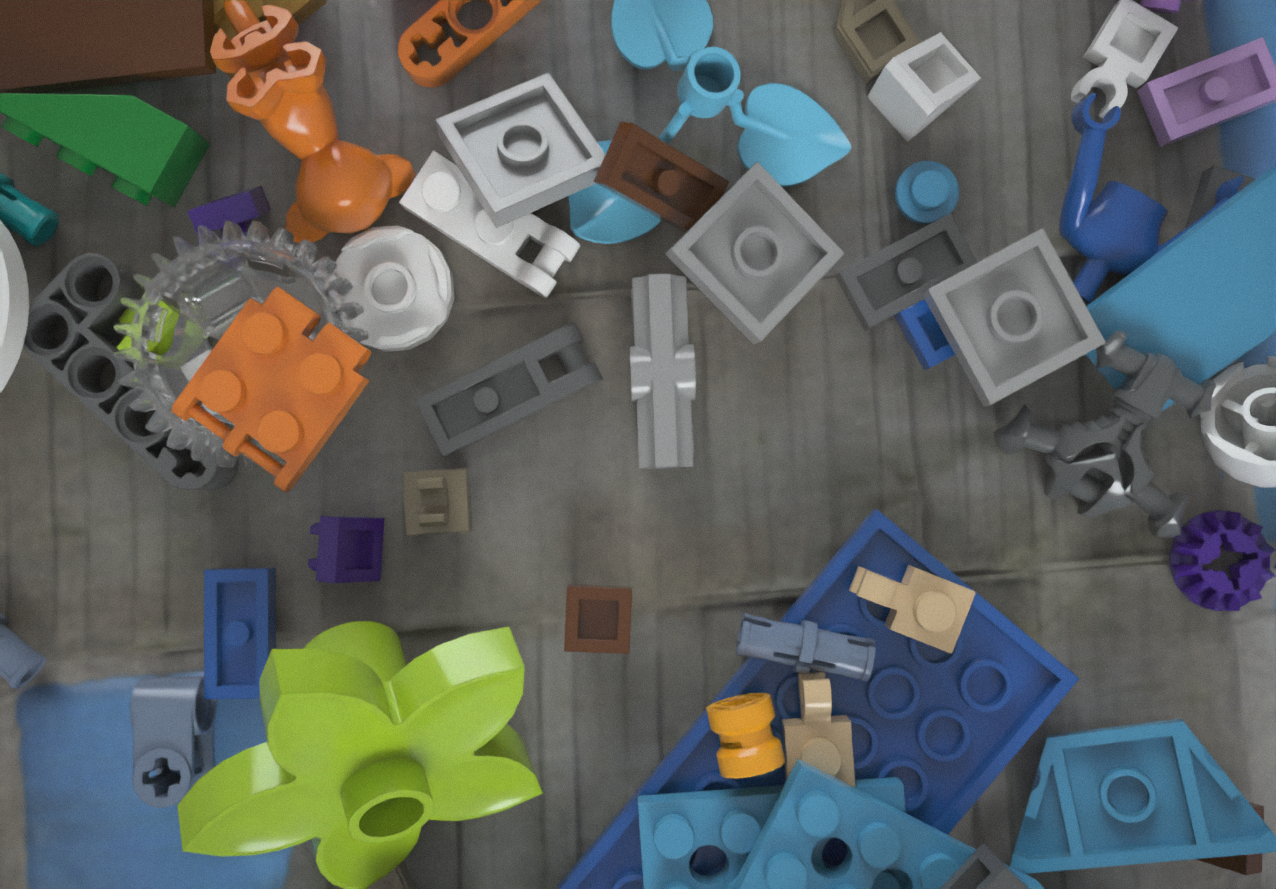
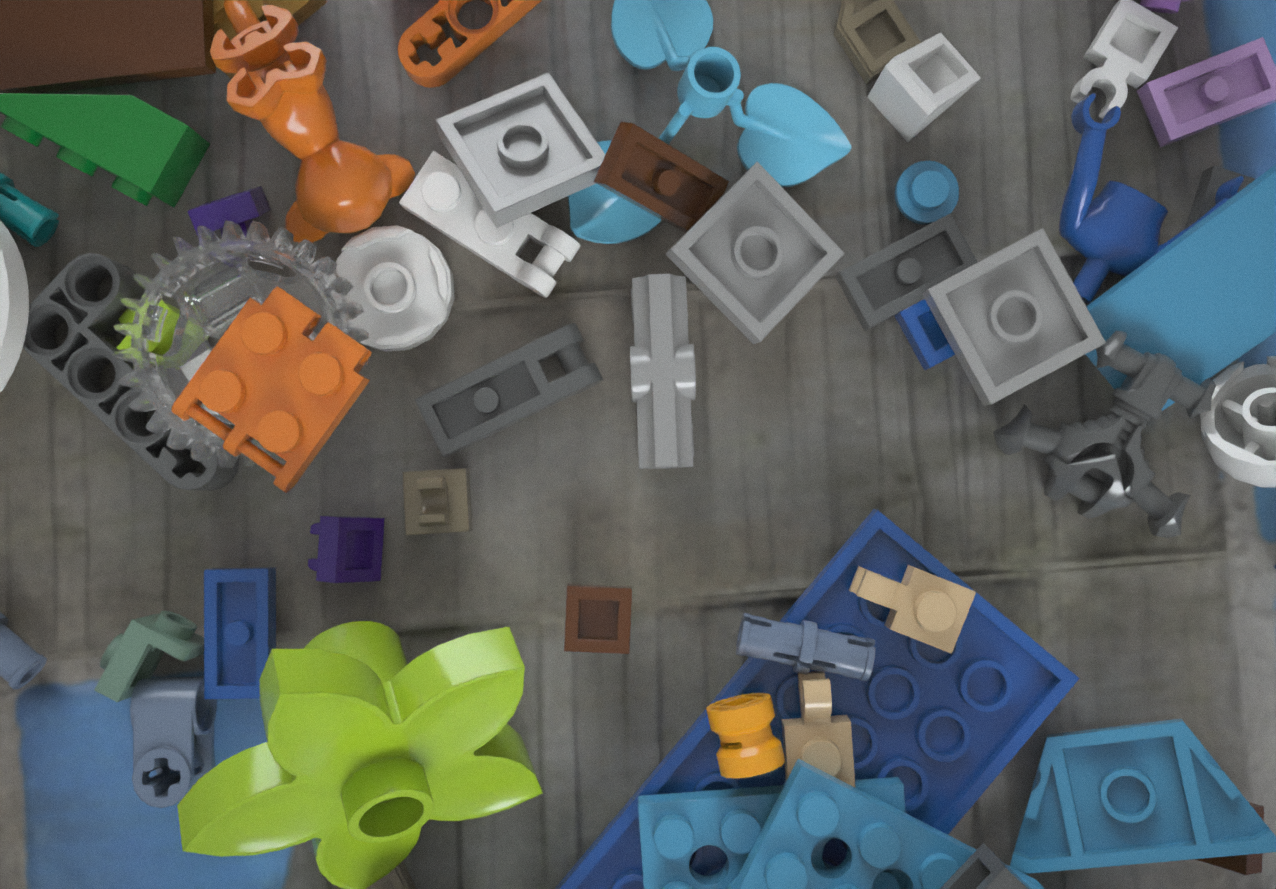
dark purple gear [1169,510,1276,611] -> none
none -> sand green bracket [94,611,204,702]

